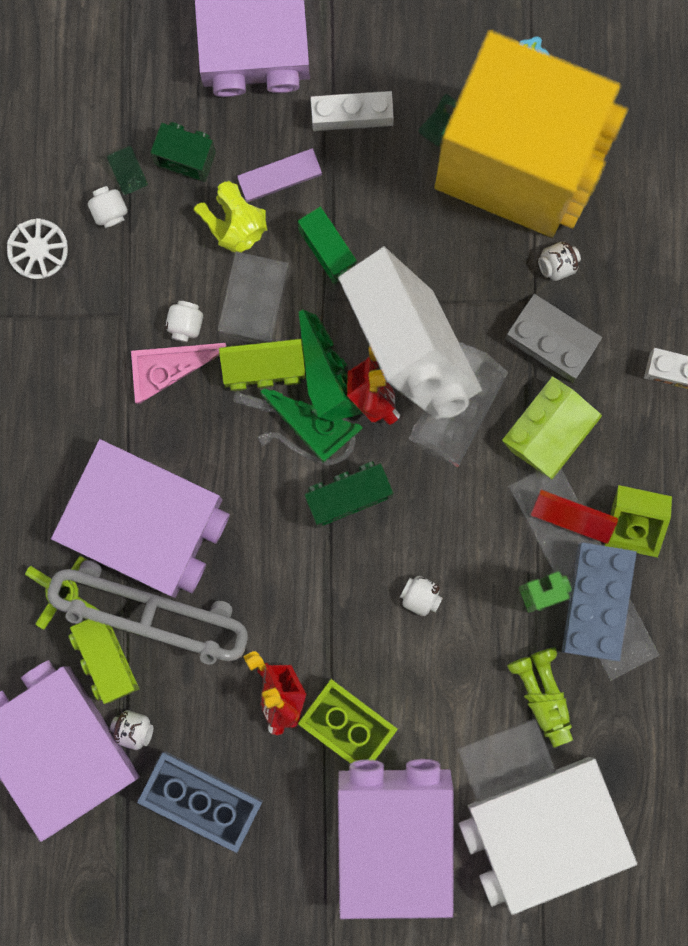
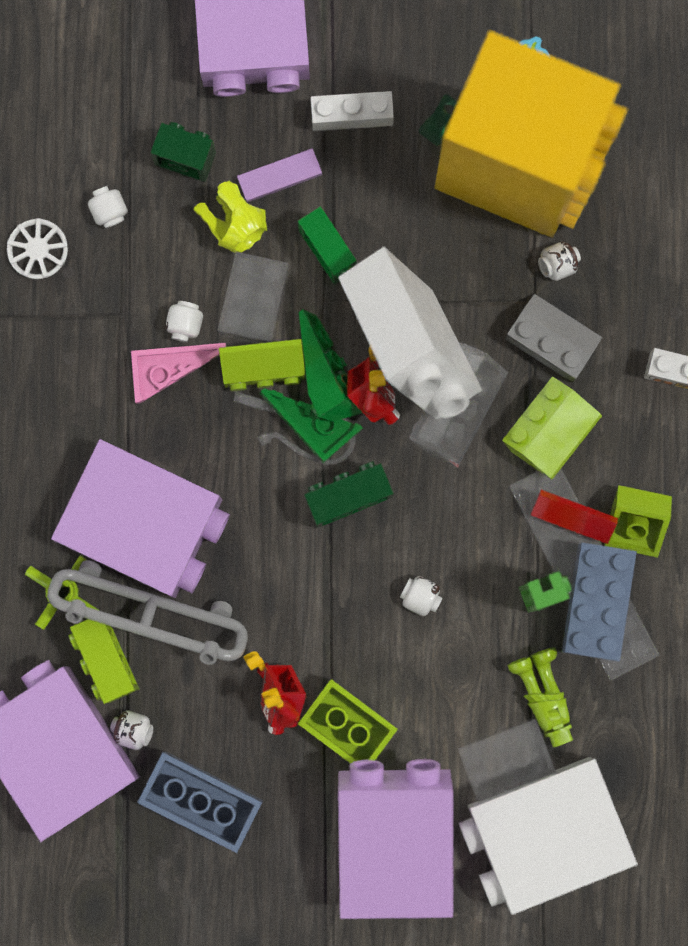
clear green bracket [107,146,148,195] -> none

